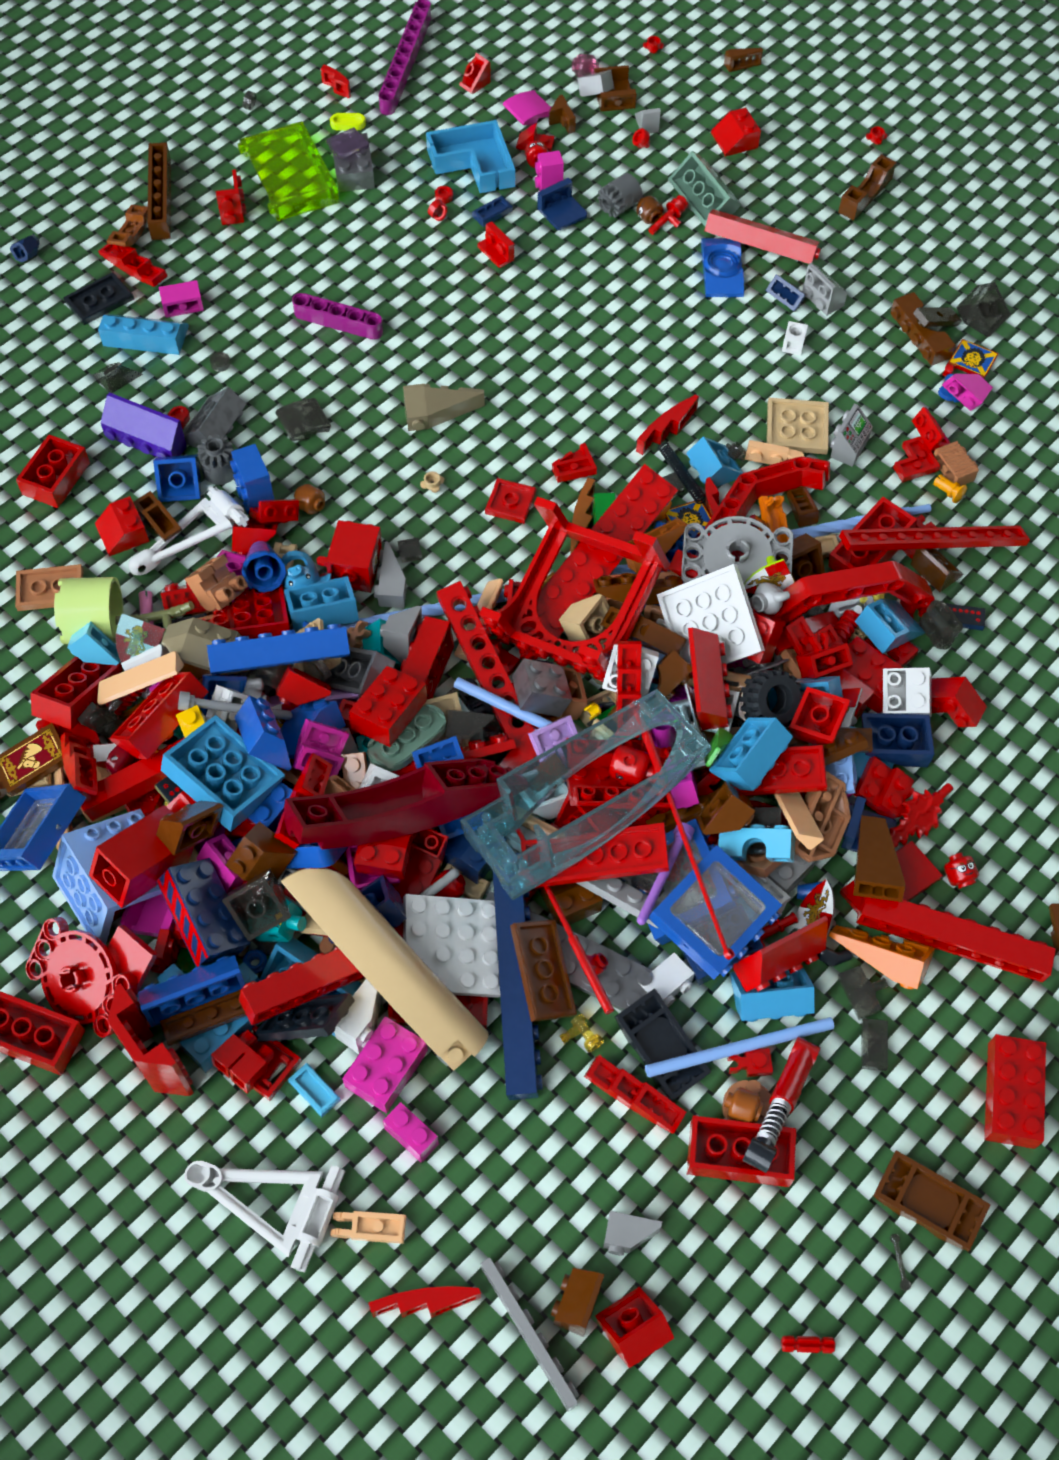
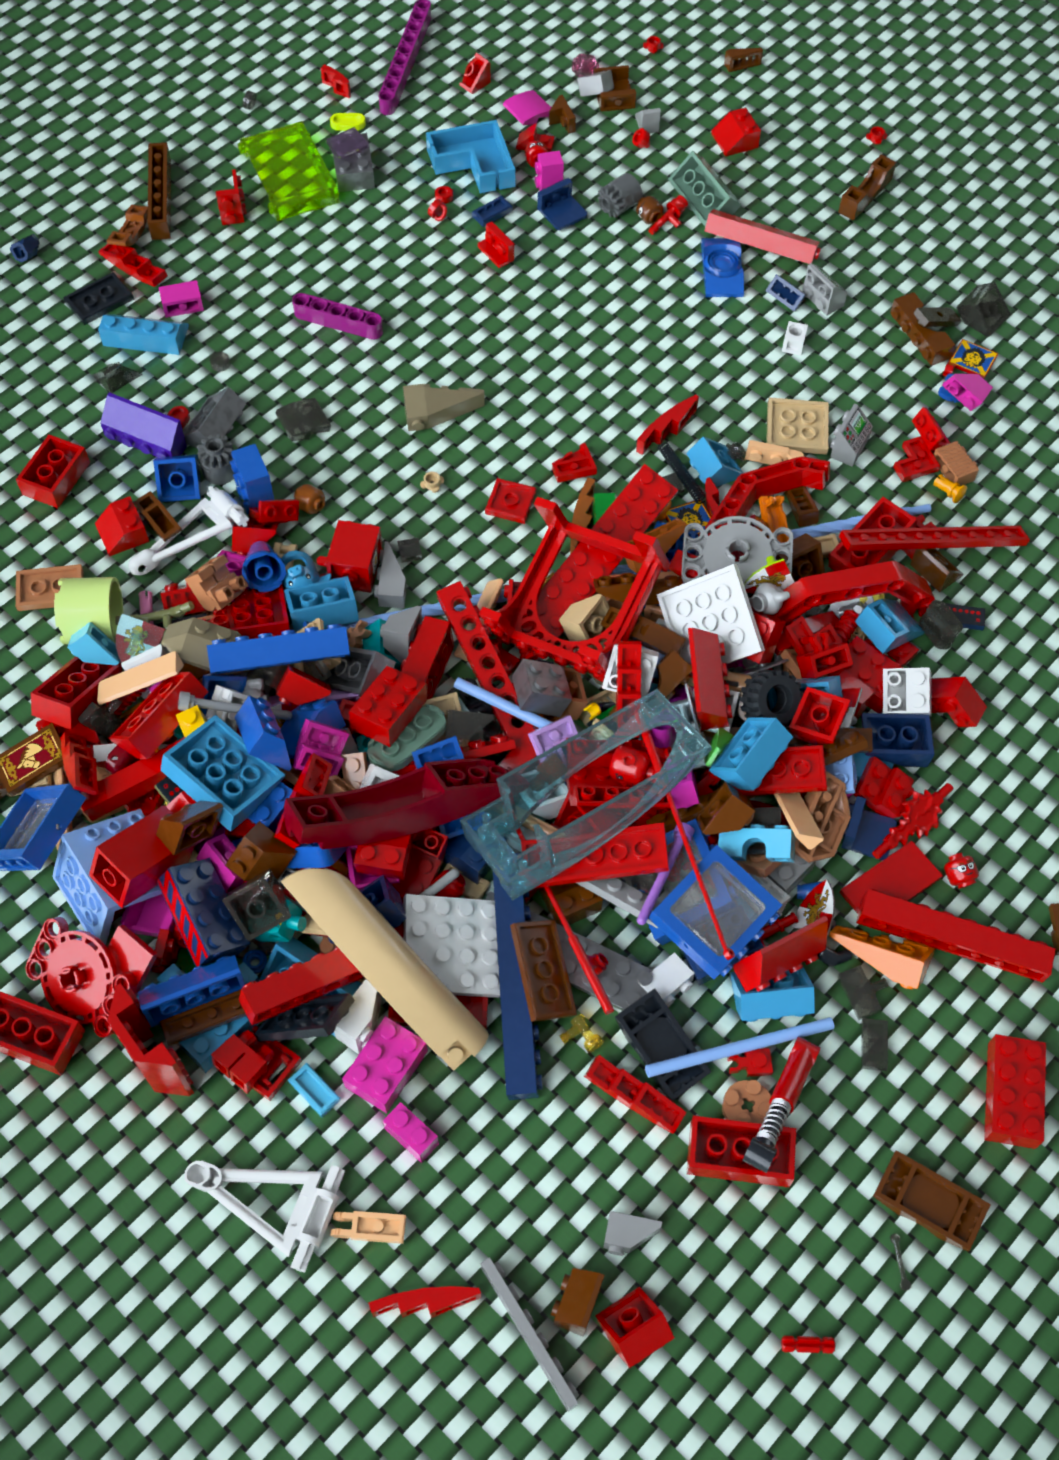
dark orange head [724,1087,764,1123] -> none
reddish brown slope [853,815,905,902] -> none

